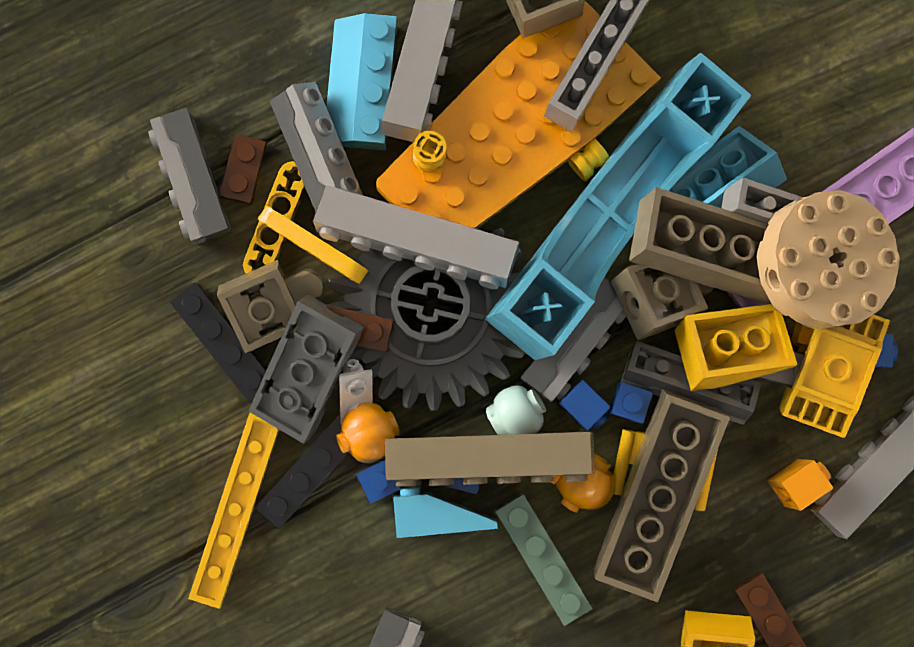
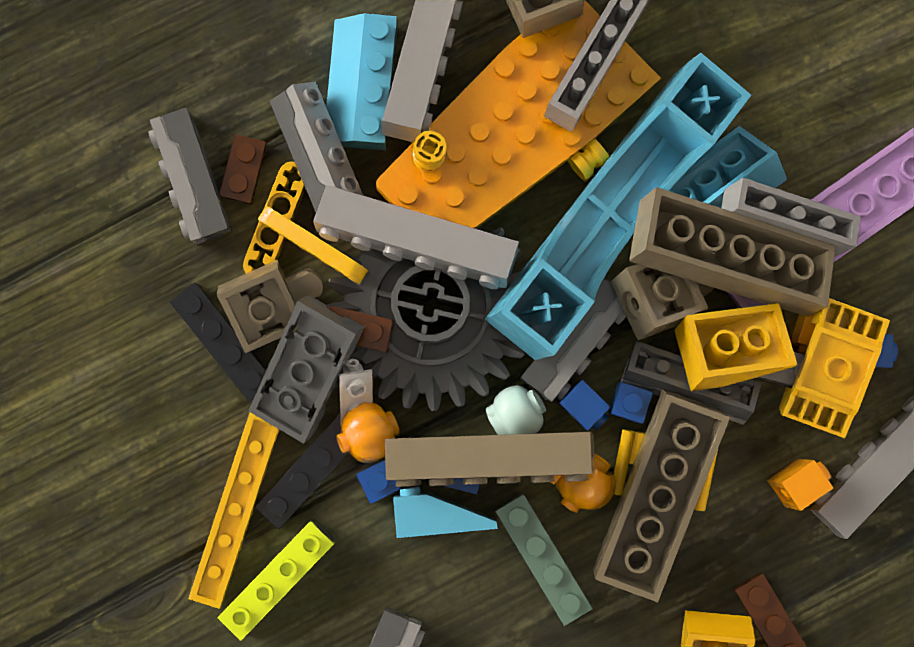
tan brick [757,190,900,329] -> none
none -> neon yellow piece [217,519,337,641]

